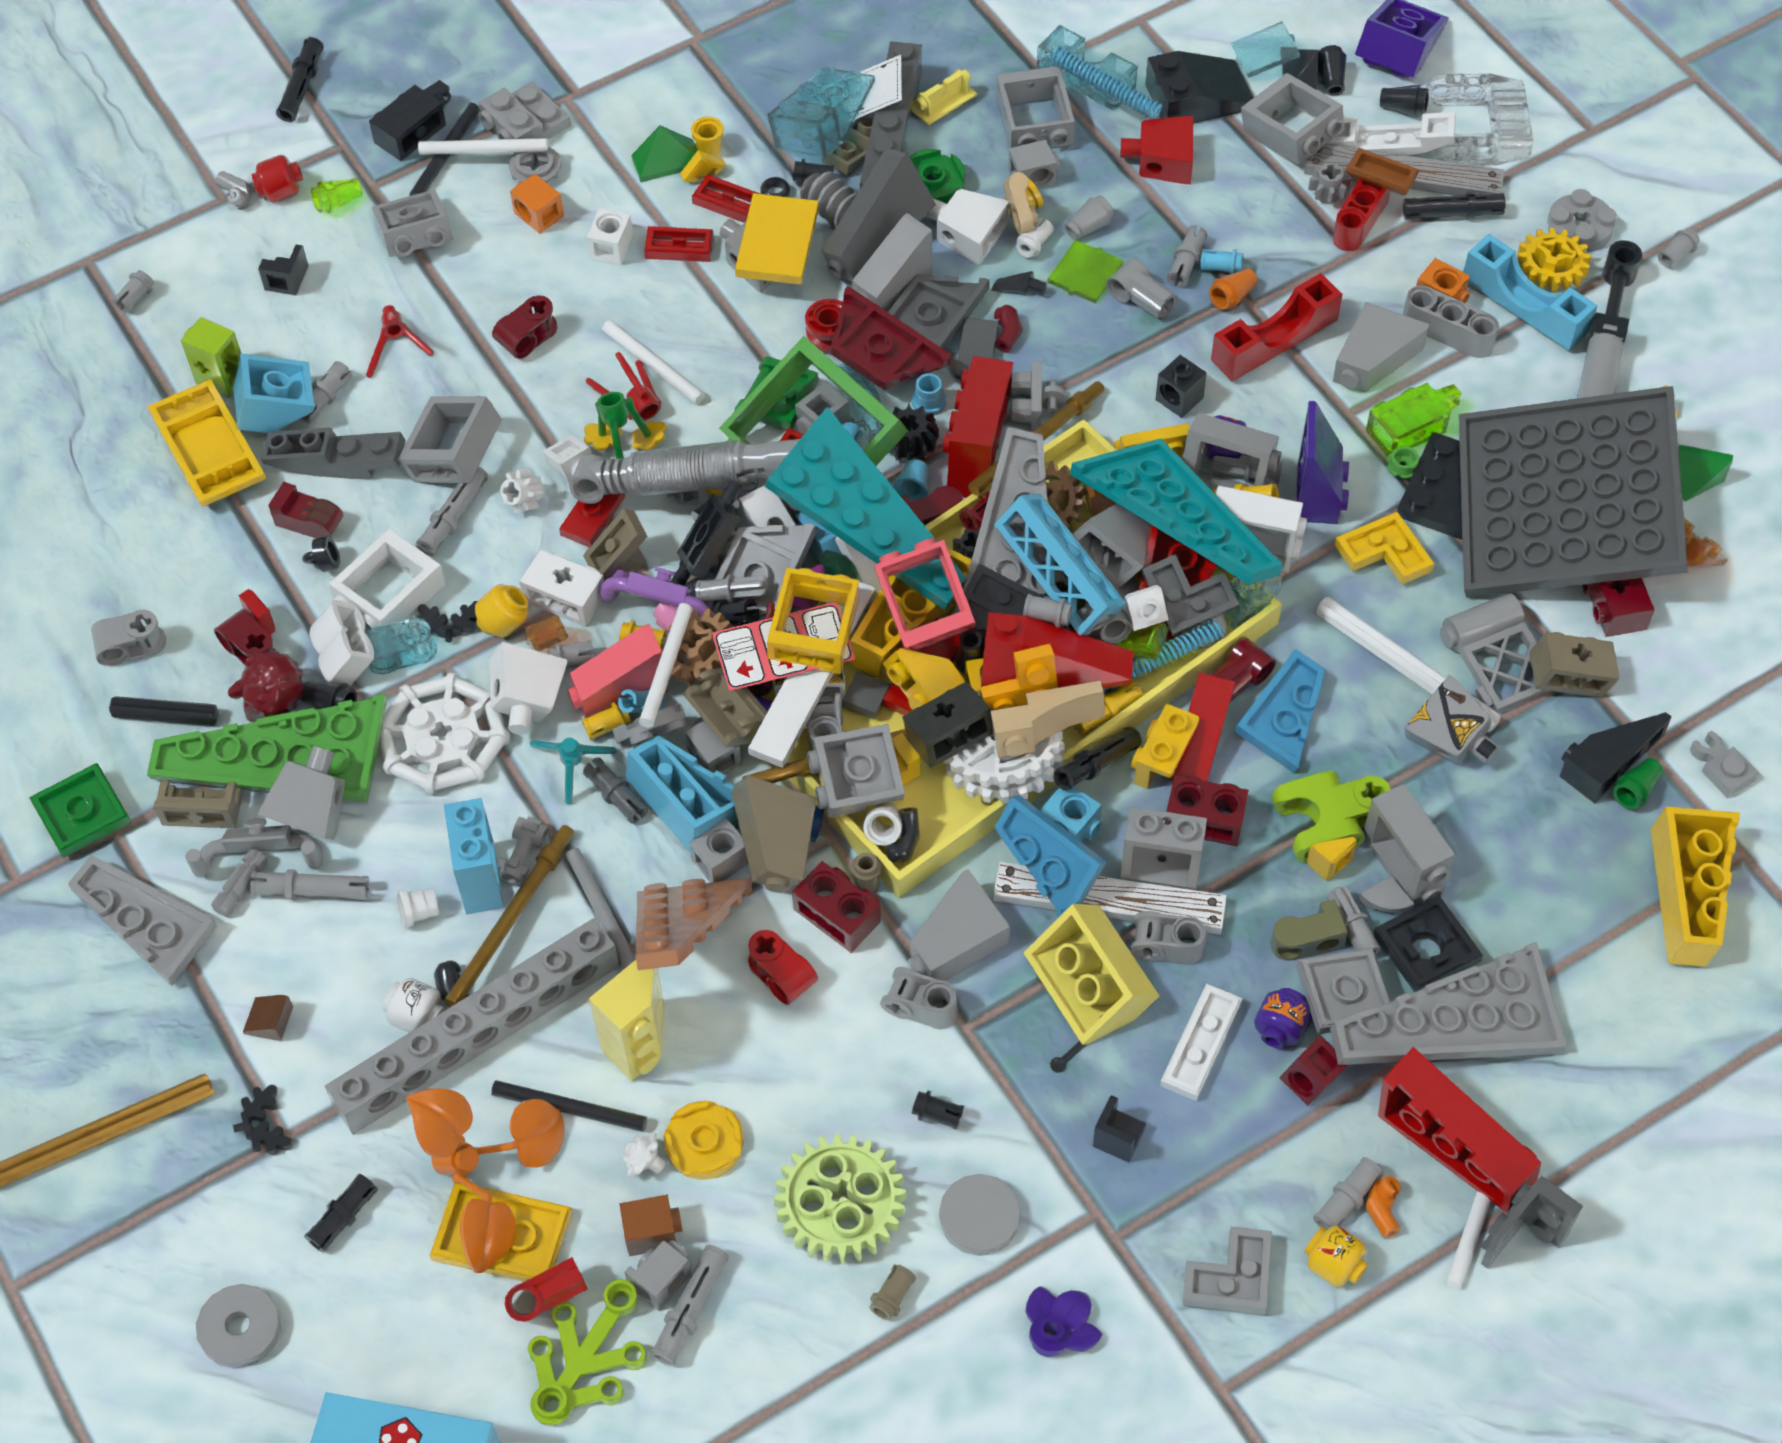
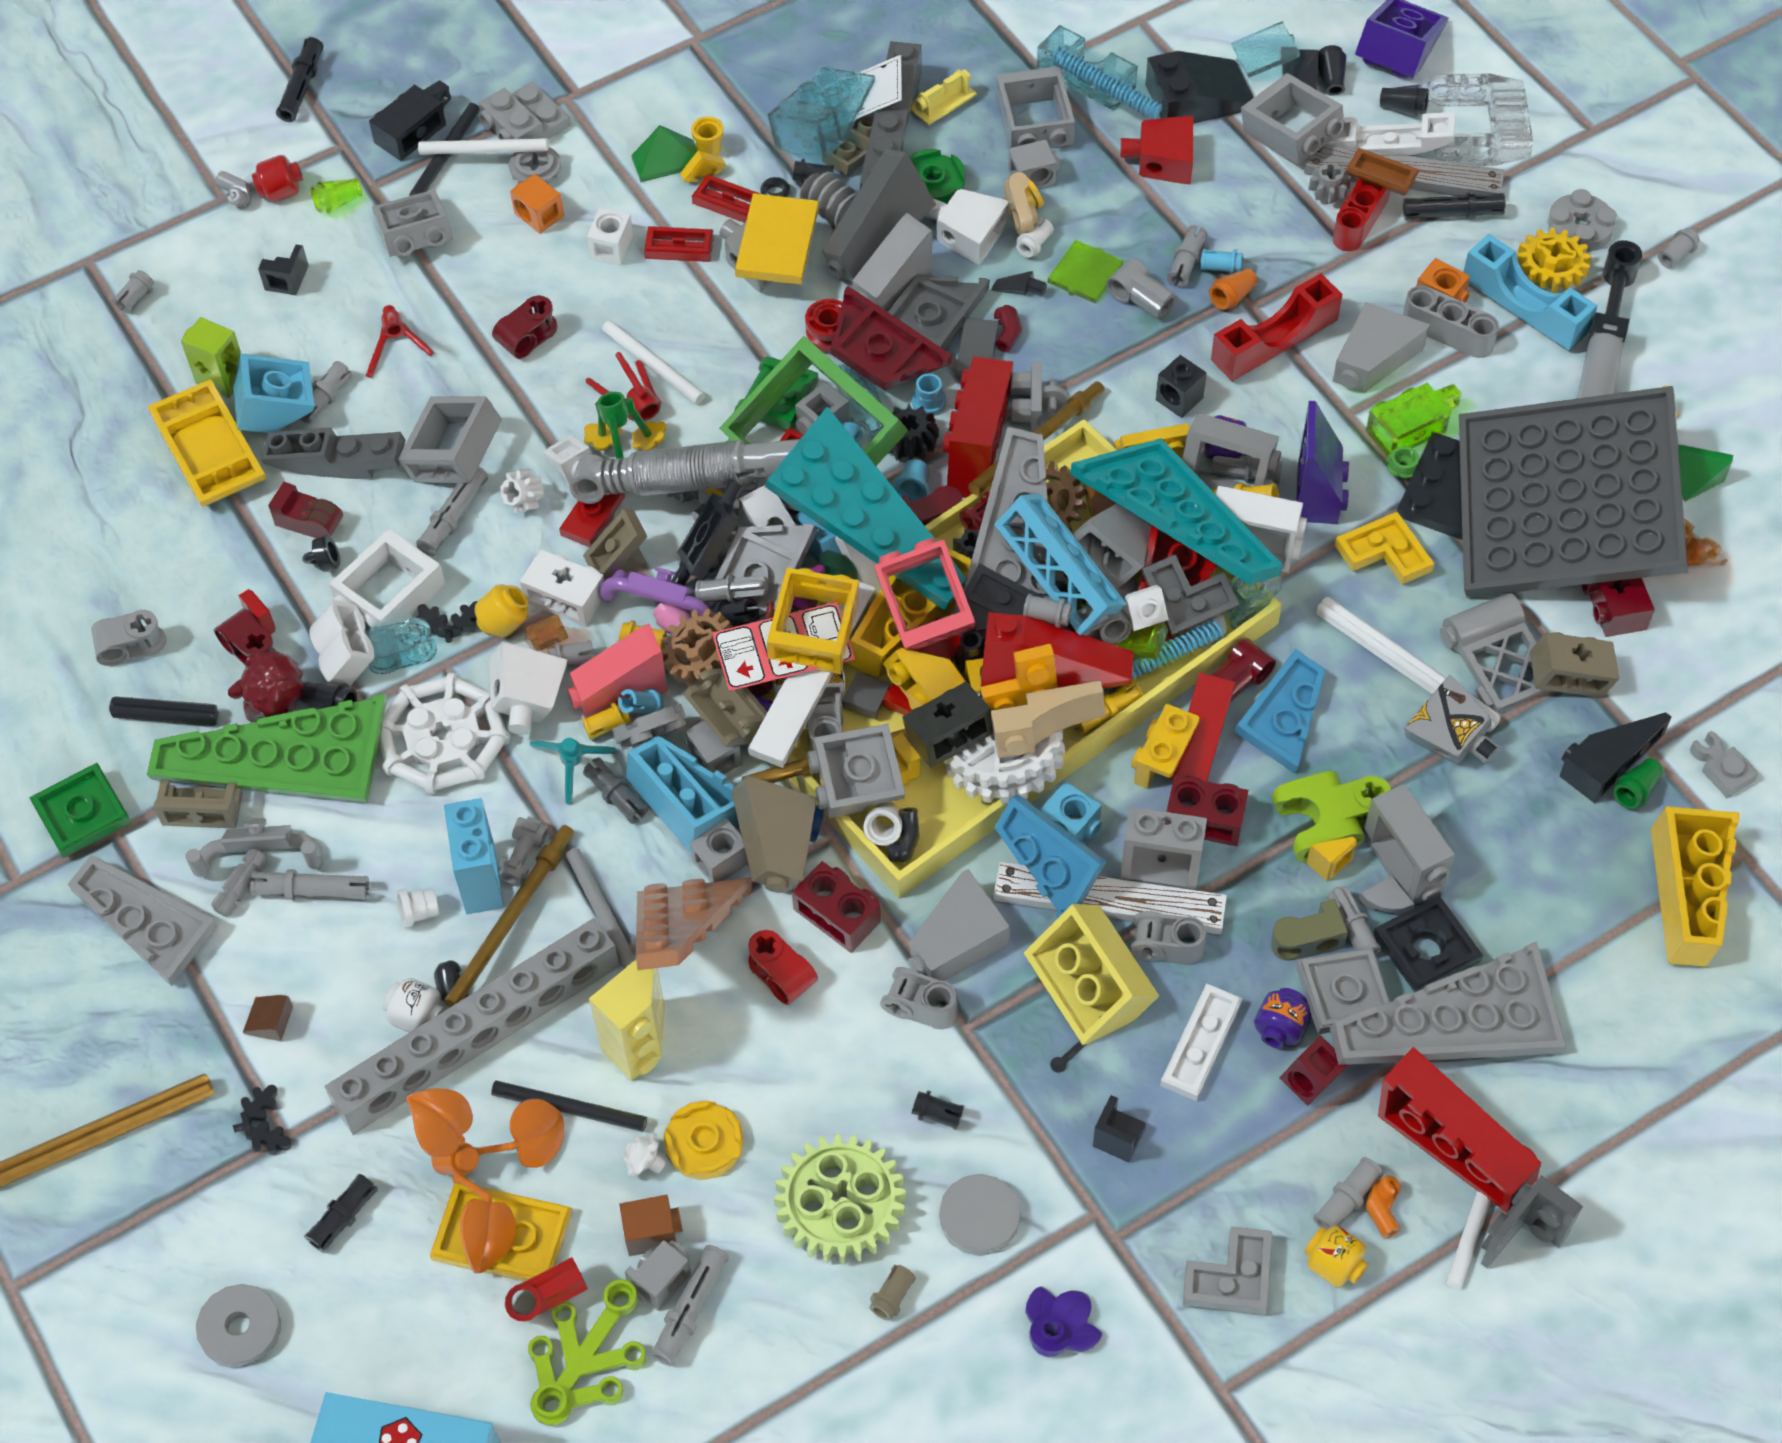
light grey torso [258,745,345,839] -> none
white bar [639,603,693,728] -> none
dark tan pin [851,853,882,894] -> none
black pin [1054,727,1142,791] -> none
light grey cone [1064,195,1115,241] -> none

